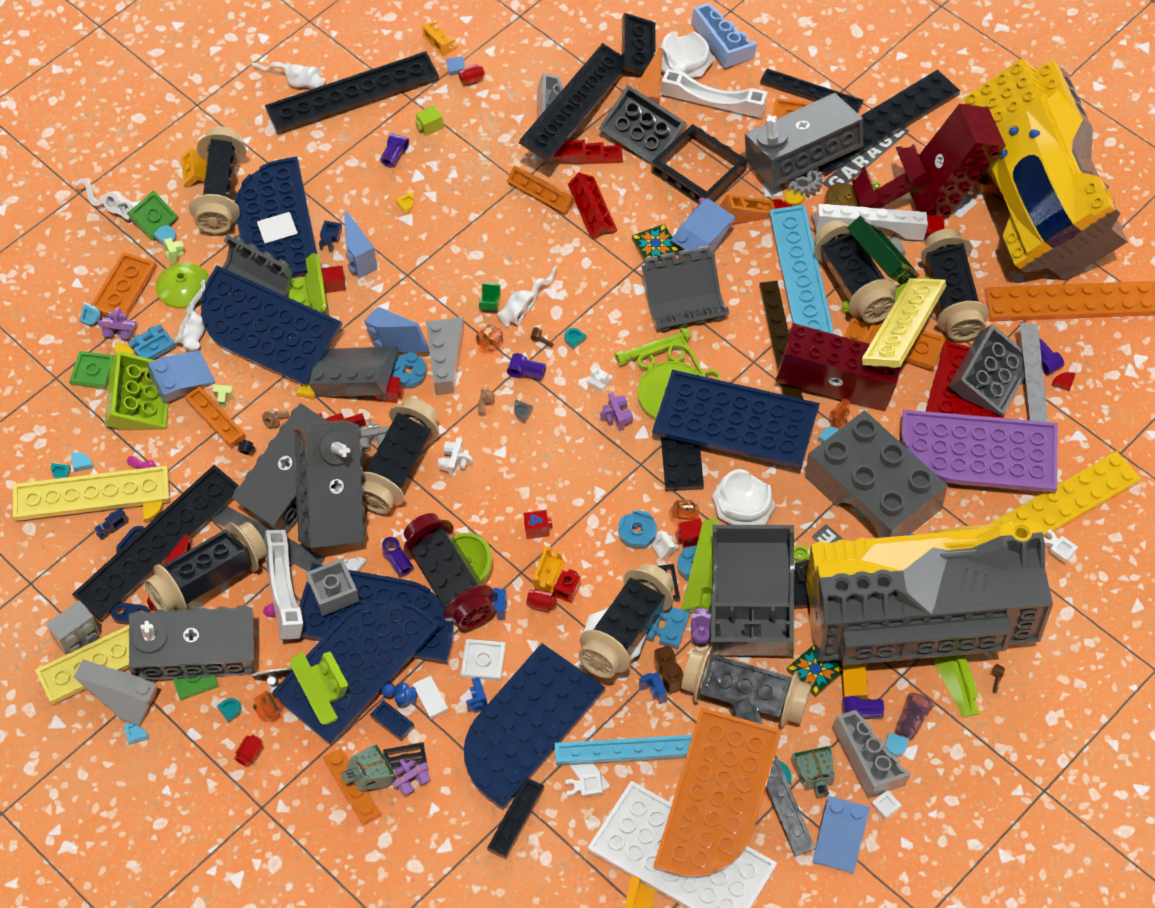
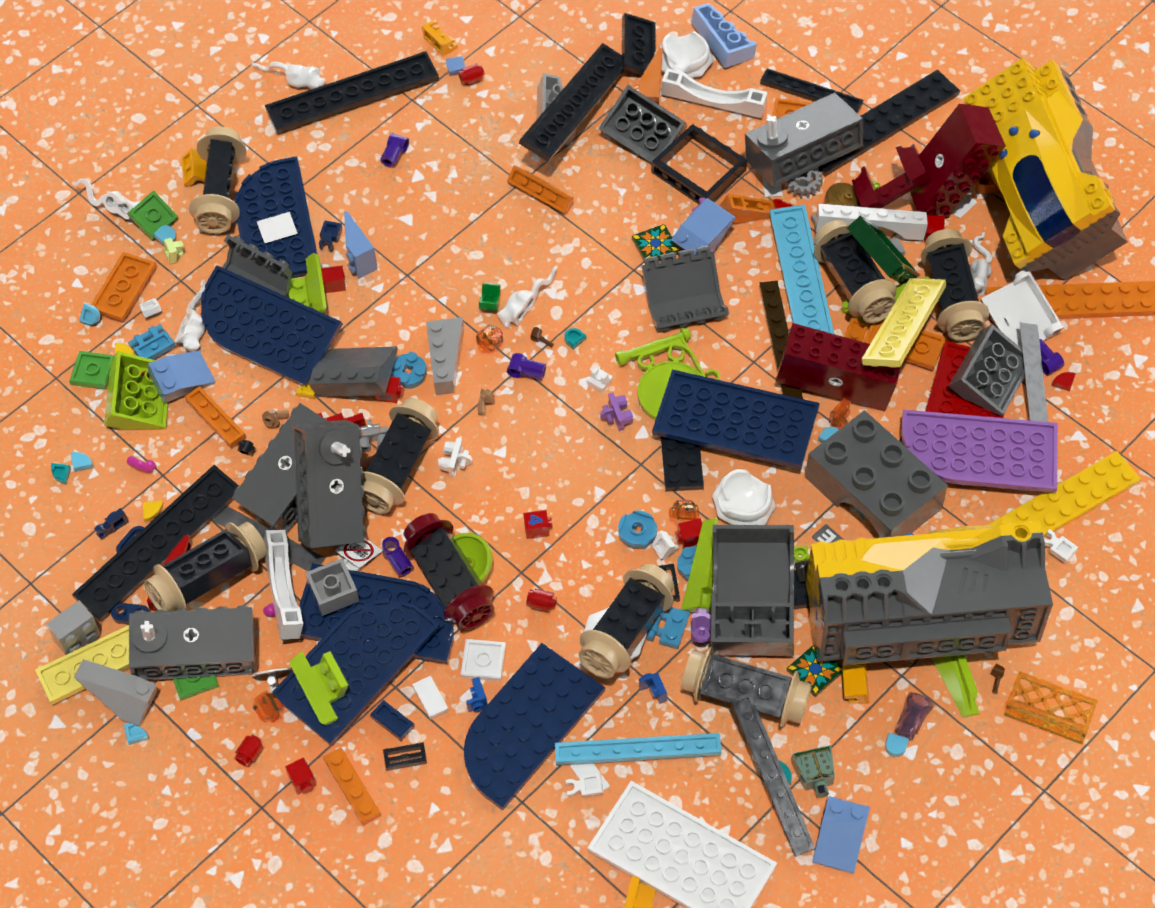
light yellow plate [13,466,170,521] -> none
medium lavender hips [98,308,136,339] -> none
lime dish [156,262,209,309] -> none
yellowish green tile [213,384,236,407] -> none
teal tile [216,698,242,723] -> none
sand green torso [341,744,396,791] -> none
medium blue slope [364,307,429,352] -> none
blue animal [381,682,416,707] -> none
medium lavender hips [392,759,431,796] -> none
yellow tile [396,192,414,215] -> none
lime brick [415,105,444,136] -> none
black plate [487,777,545,859] -> none
blue bracket [491,588,508,620] -> none
flat silver tile [514,400,533,424] -> none
light orange hinge [533,546,565,592] -> none
red slope [552,139,623,164] -> none
red brick [553,569,581,603] -> none
red fence [568,172,617,239] -> none
orange plate [653,707,782,877] -> none
reddish brown brick [654,645,683,695] -> none
yellow tile [784,190,806,206] -> none
flat silver sticker [822,128,909,188] -> none
light grey wedge [833,710,911,798] -> none
dark purple piece [842,696,884,718] -> none
white tile [871,790,902,821] -> none
none -> white tile [138,298,162,318]
none -> red brick [285,757,316,795]
none -> sticker [335,537,382,568]
none -> white animal [970,232,992,296]
none -> white door [980,270,1064,348]
none -> clear yellow fence [1003,671,1098,744]

